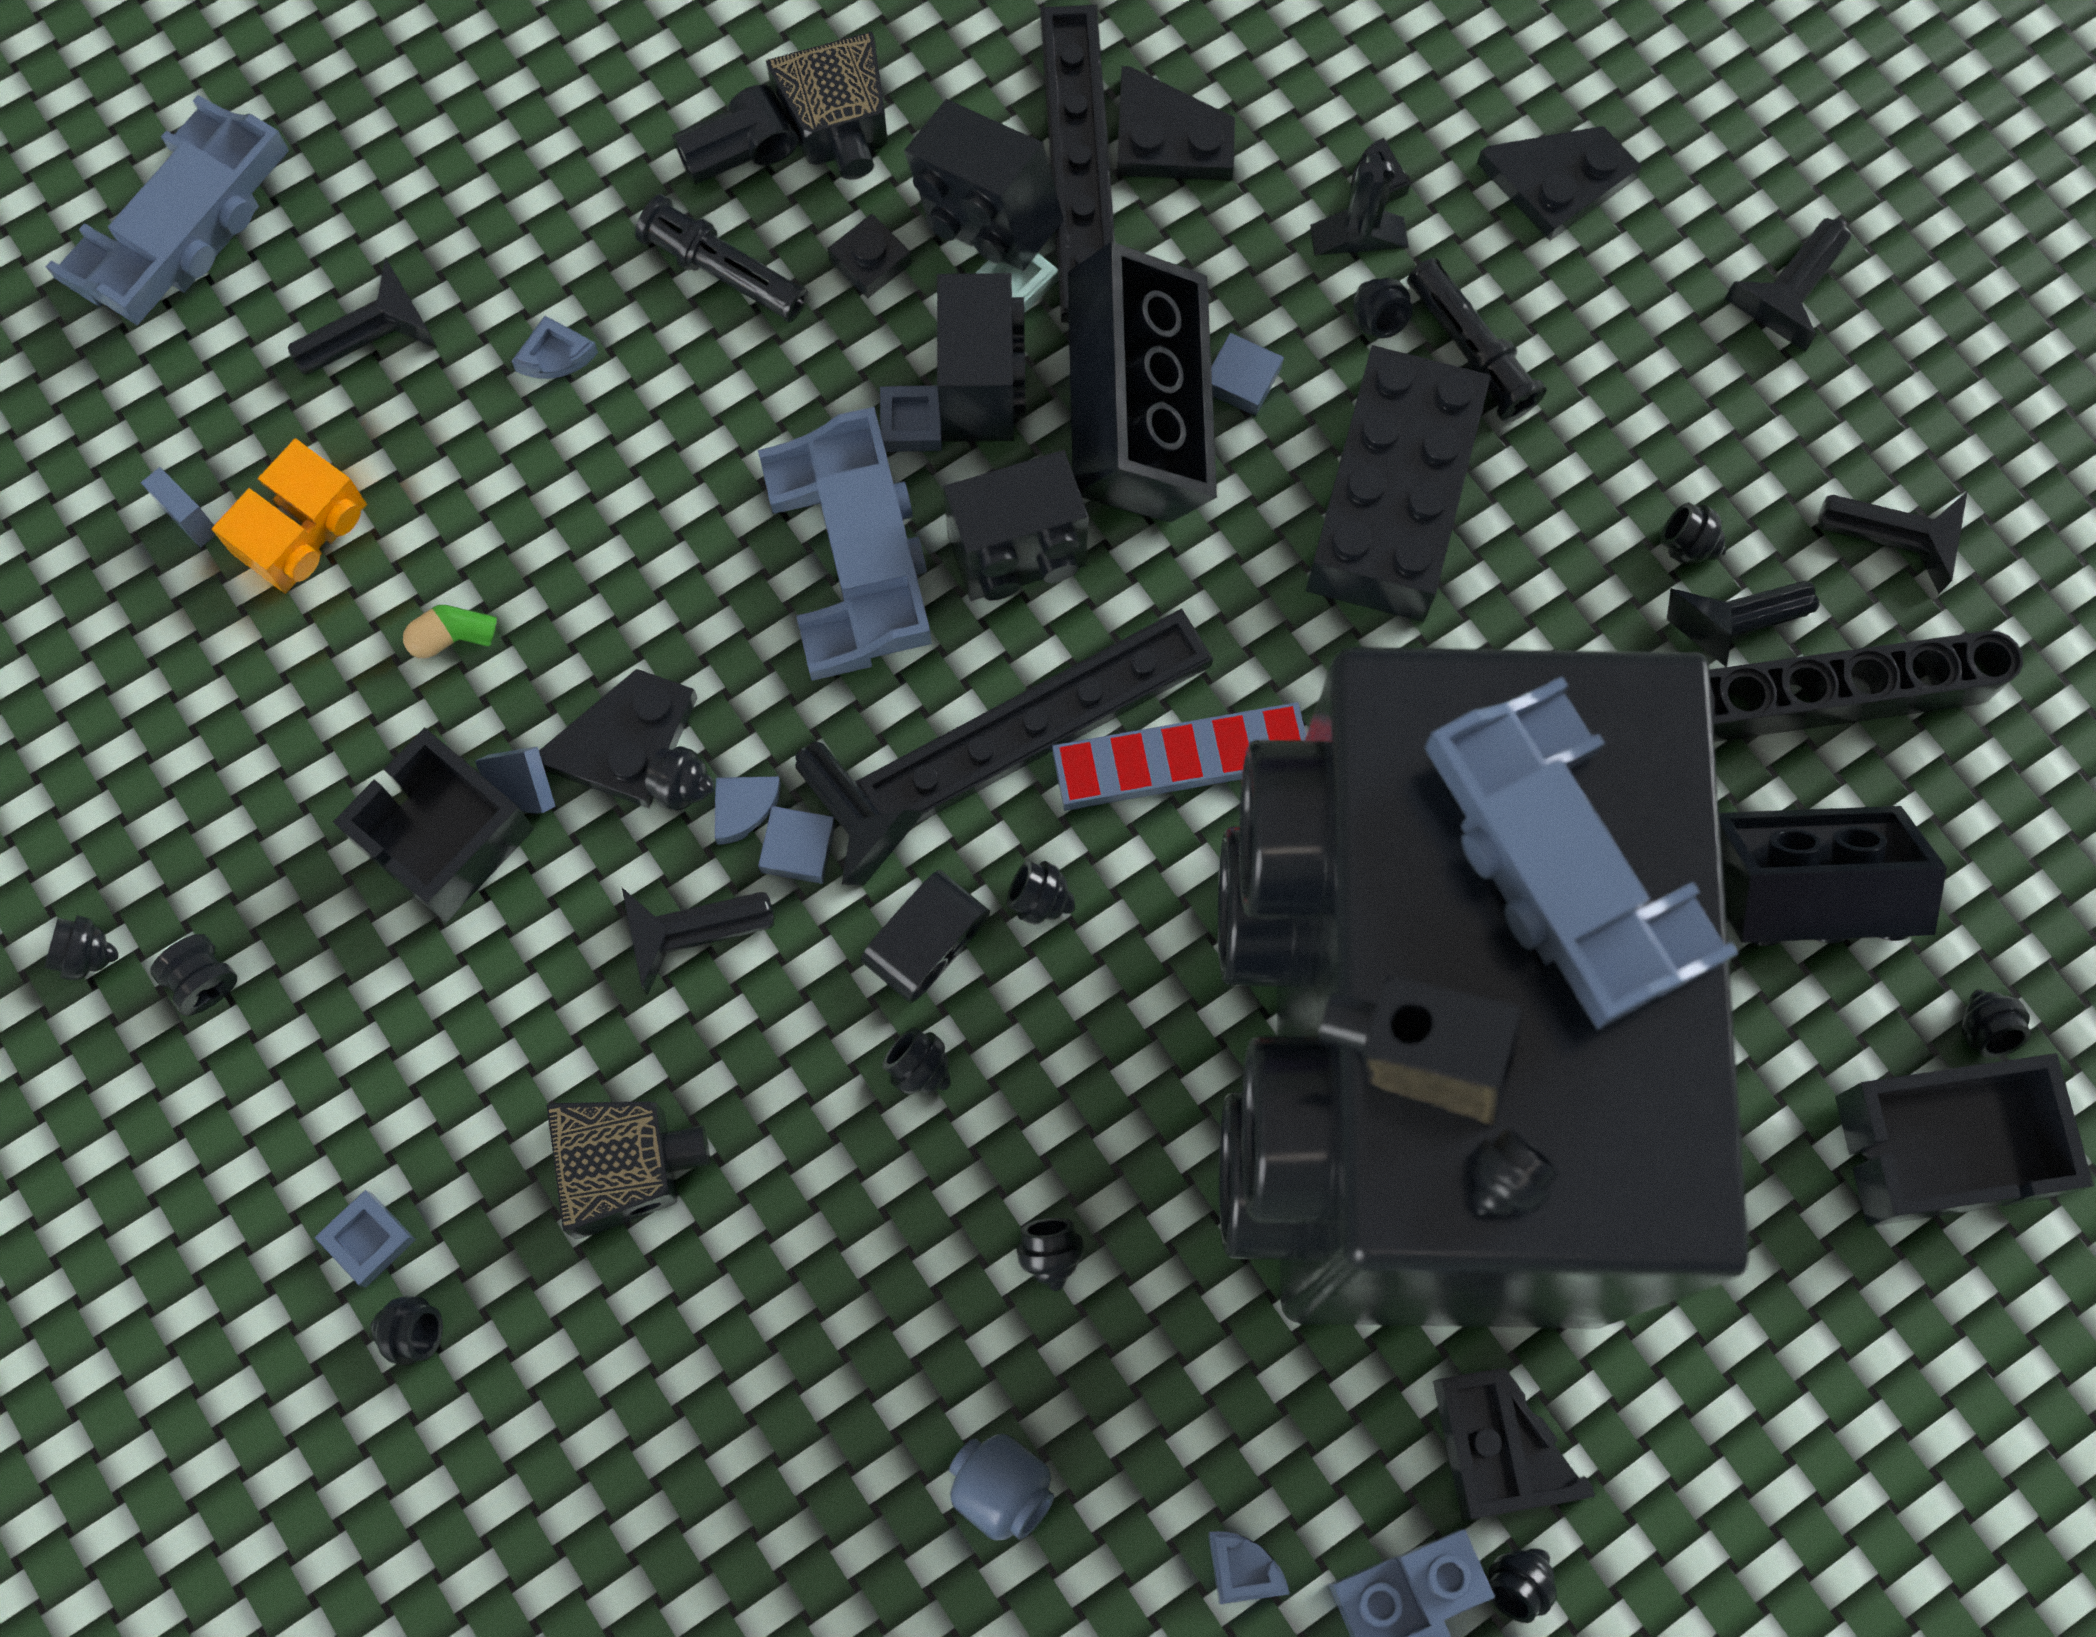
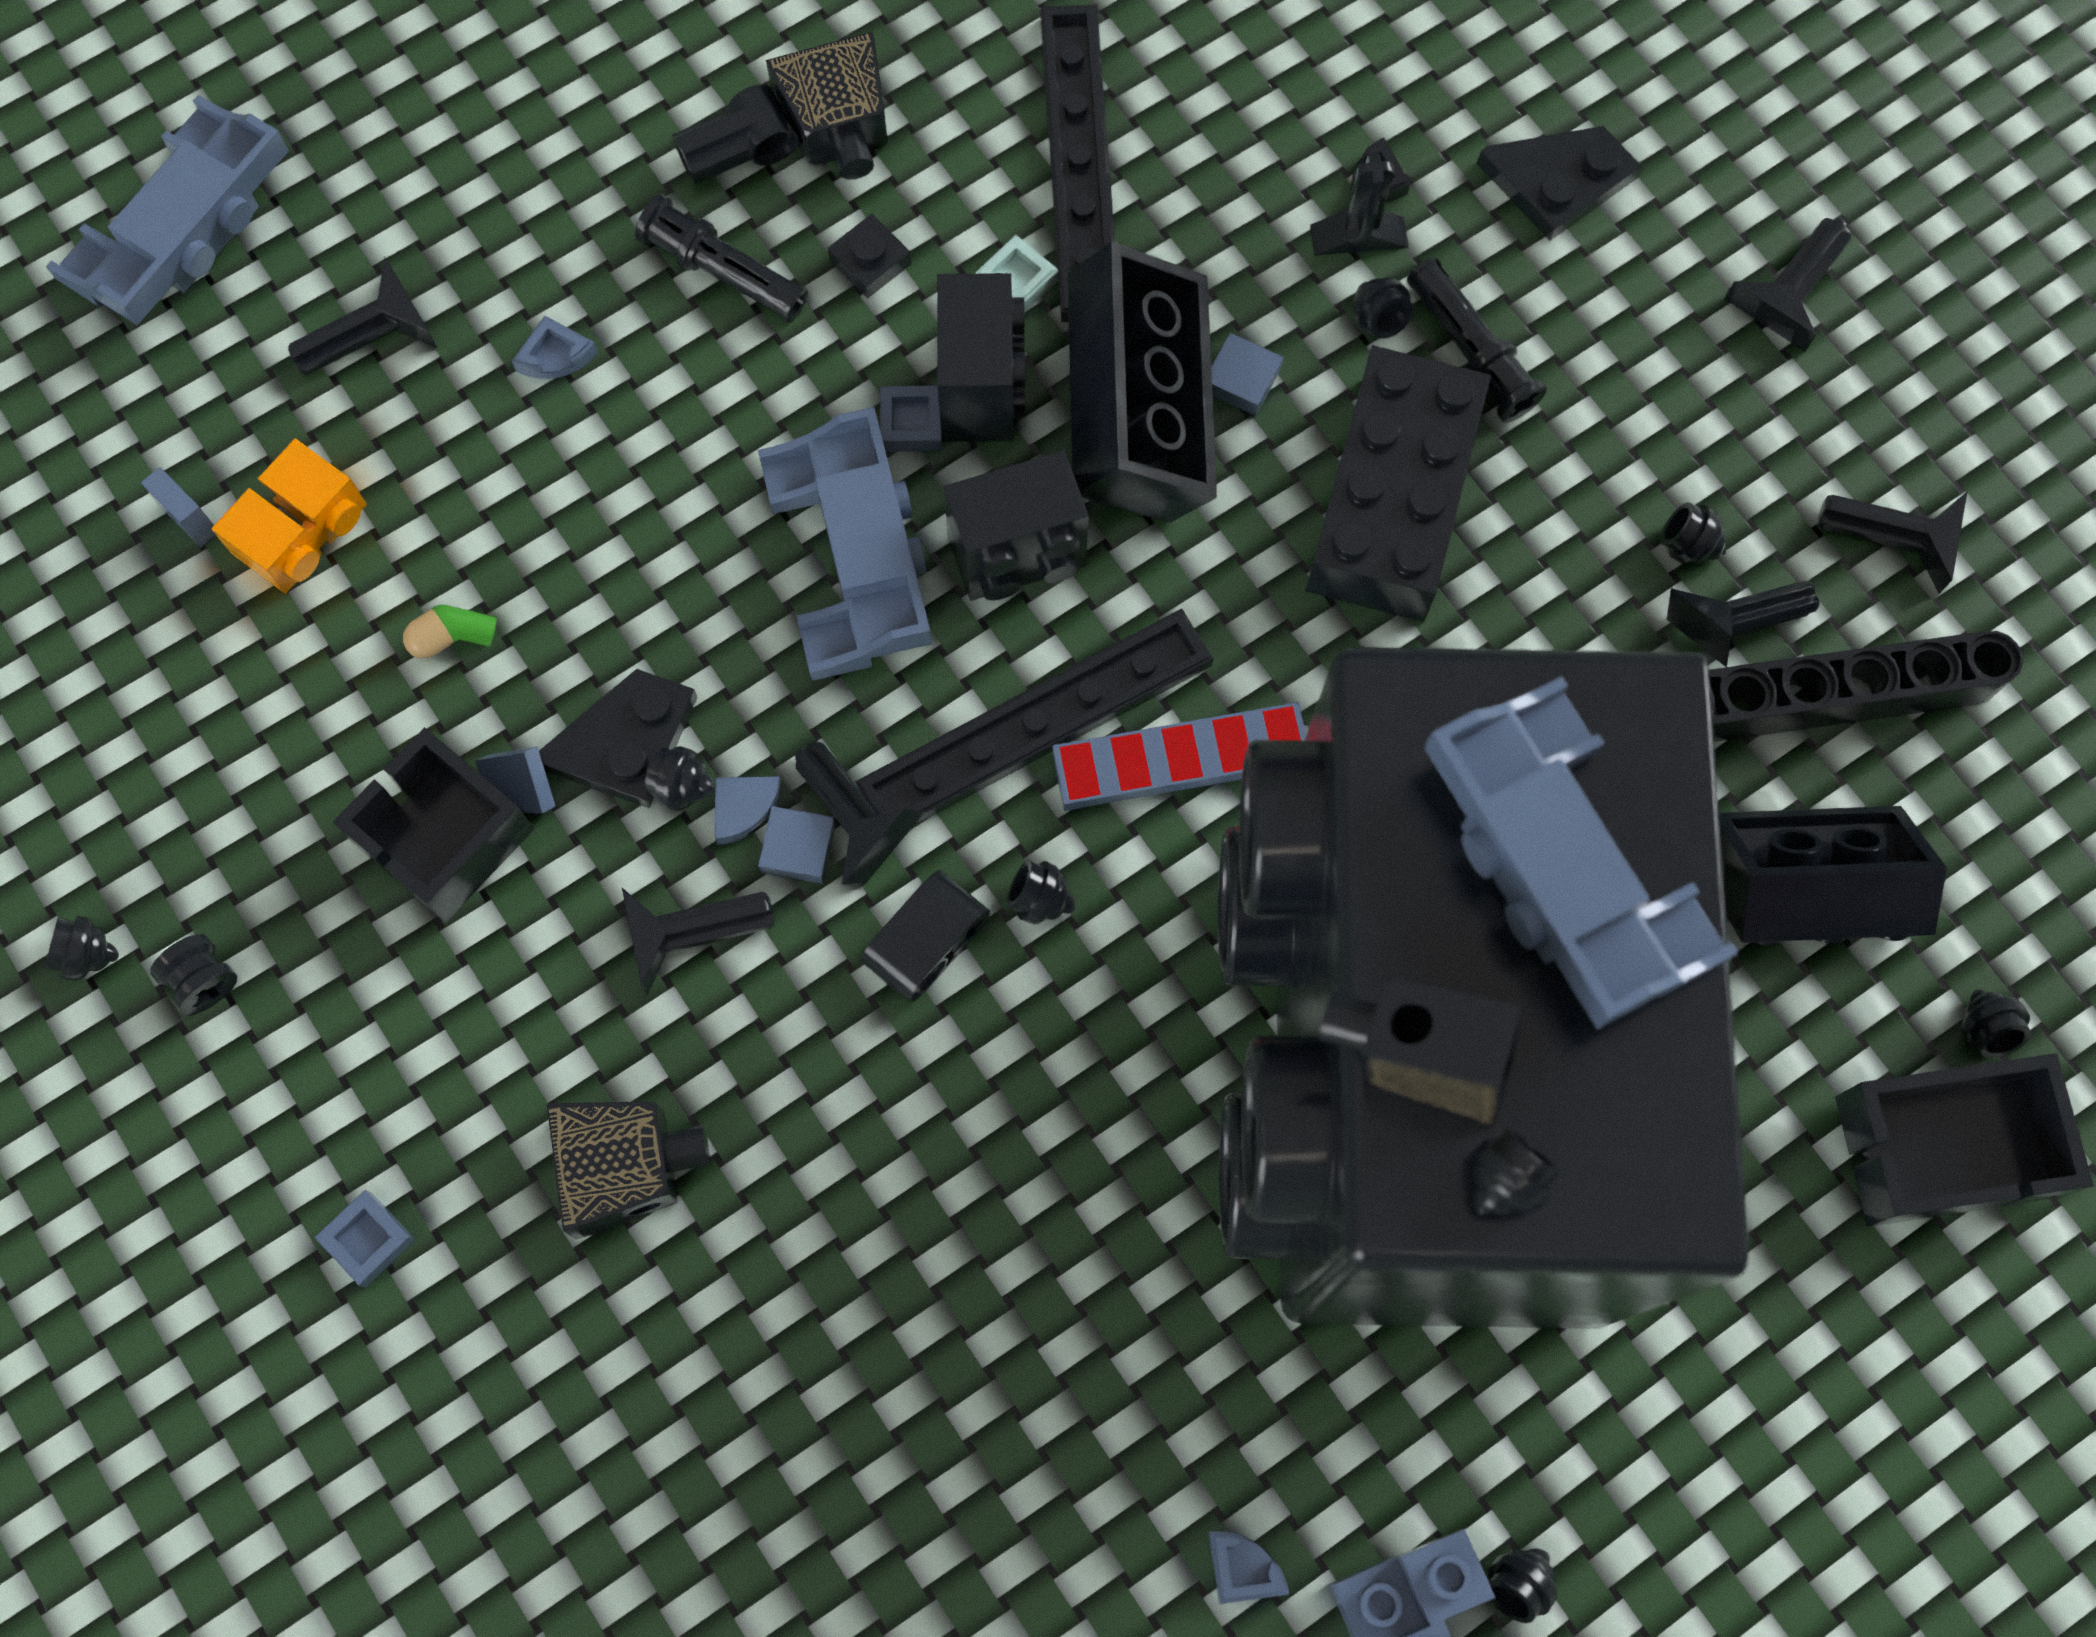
black plate [370,1295,443,1366] -> none
black plate [883,1027,951,1094] -> none
black piece [904,99,1064,271] -> none
sand blue head [949,1434,1054,1540] -> none
black plate [1016,1218,1084,1291] -> none
black wing [1117,66,1235,181] -> none
black wing [1433,1368,1595,1520] -> none

